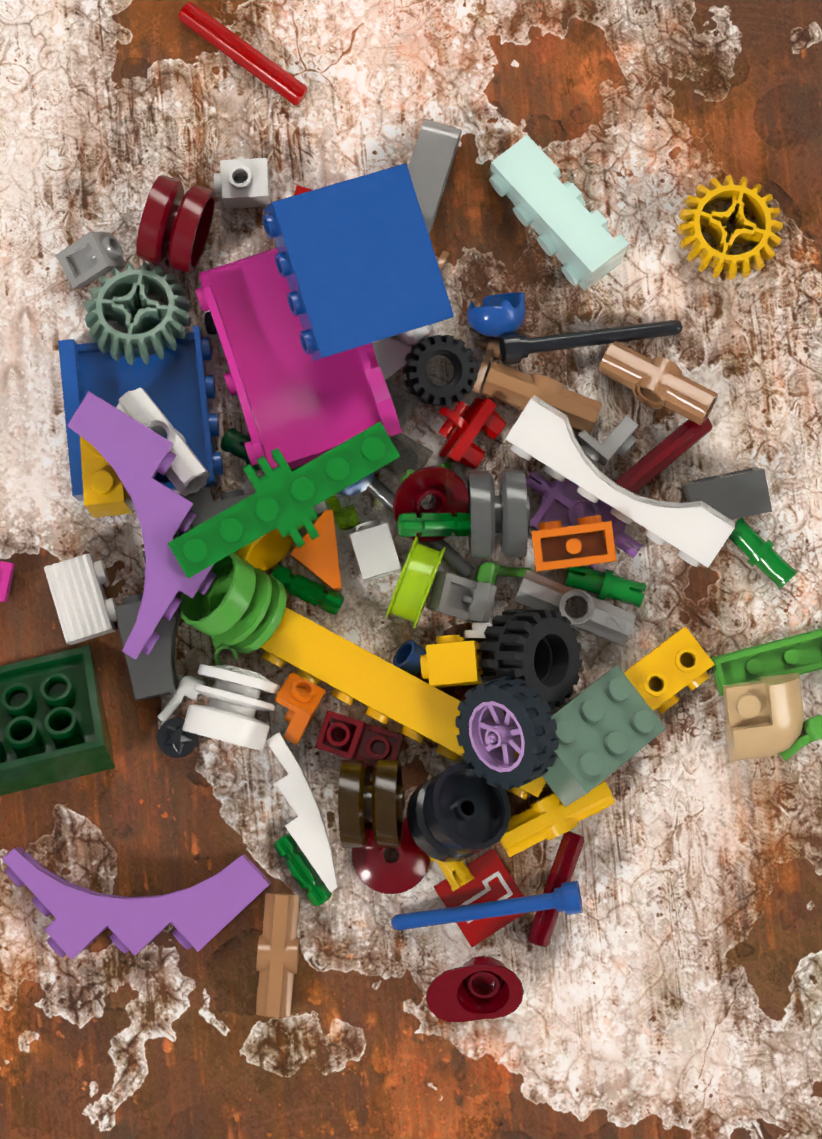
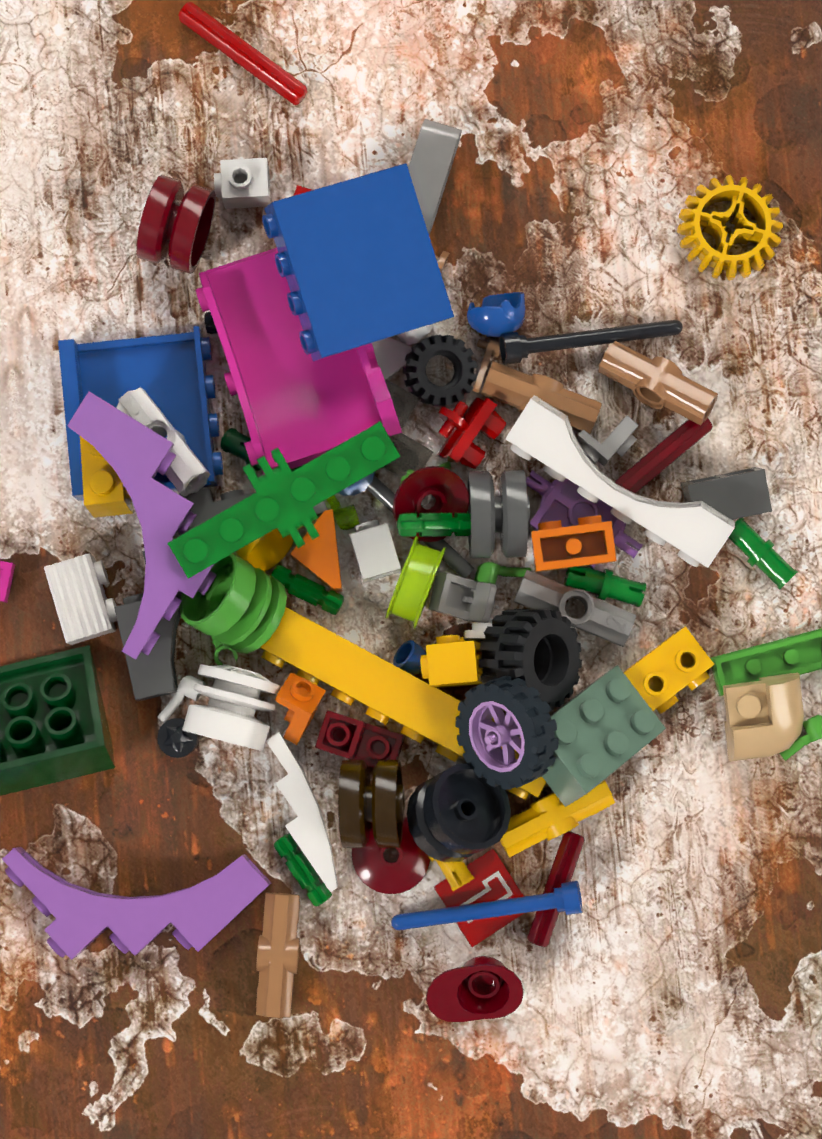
light grey bracket [56,231,126,289] -> none
sand green gear [85,261,191,366] -> none
light aqua wedge [489,135,629,291] -> none

